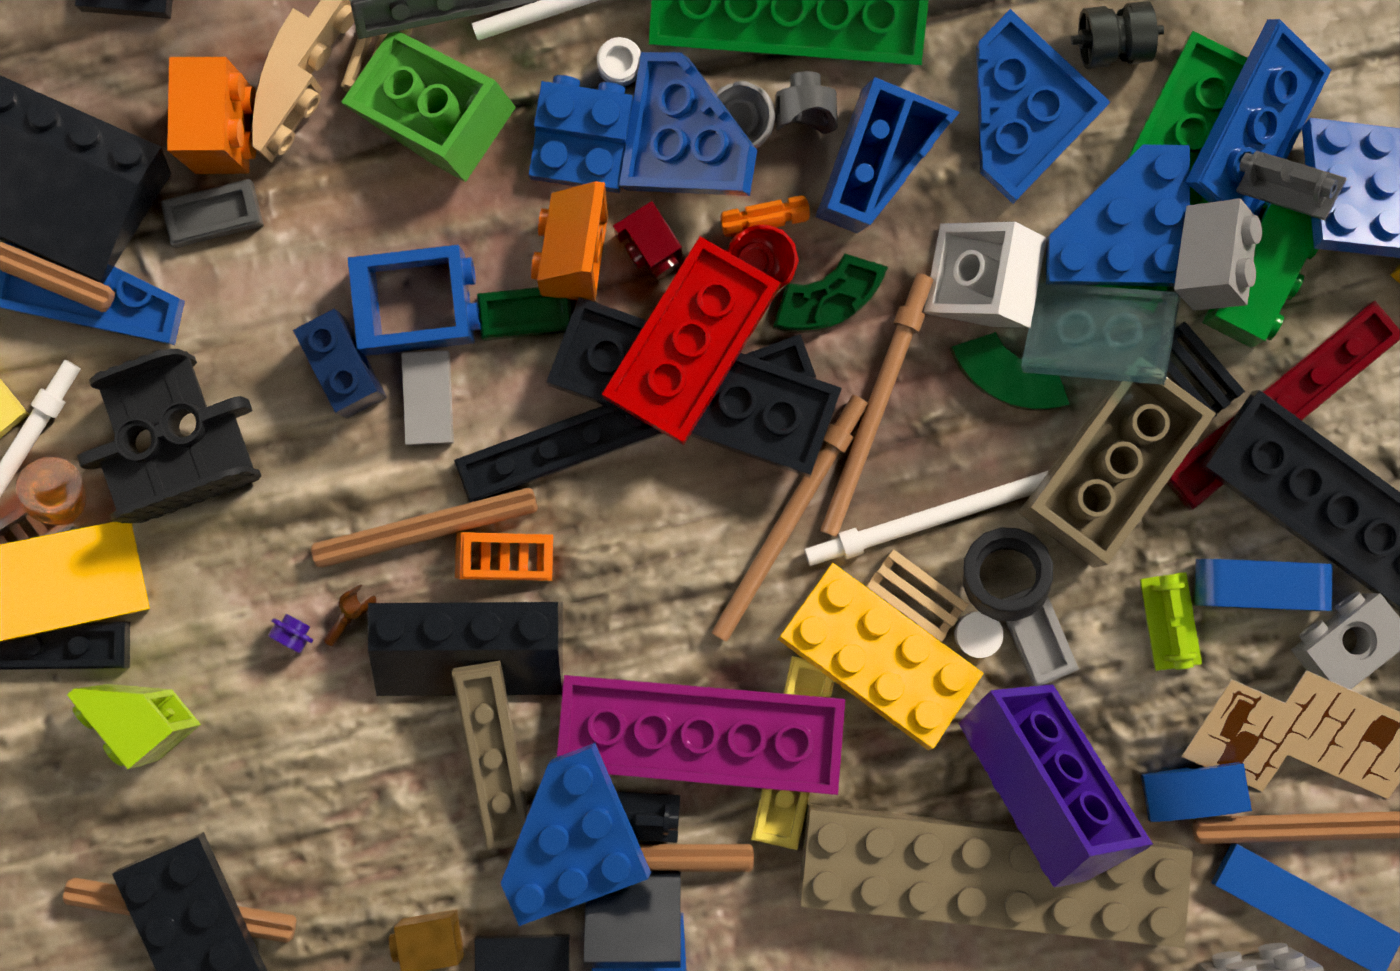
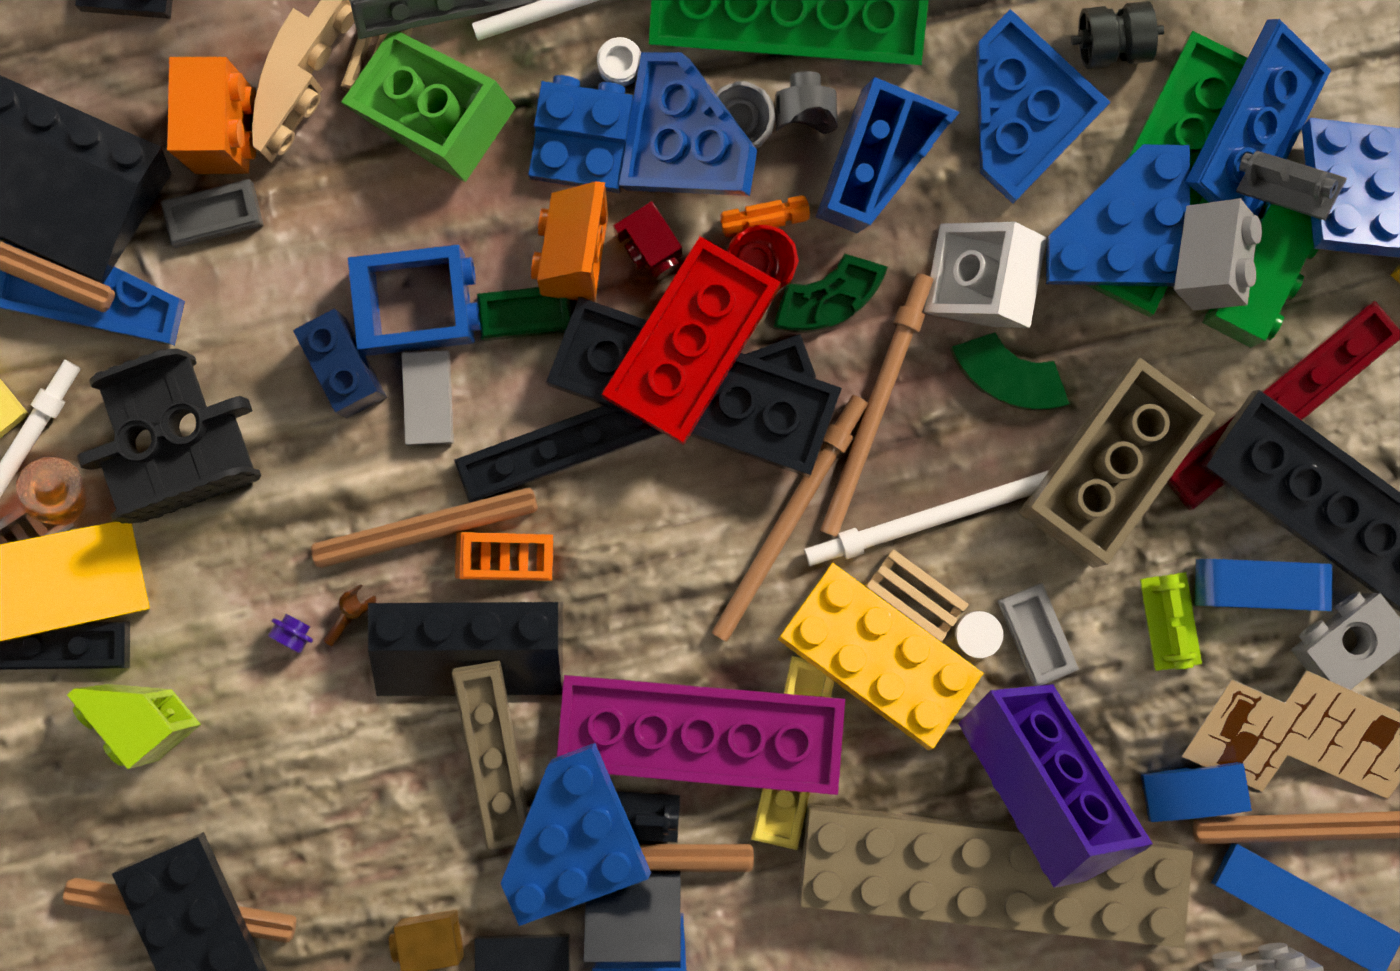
black tyre [963,527,1053,621] -> none
clear light blue tile [1021,283,1180,385] -> none
black tile [1146,321,1245,418] -> none

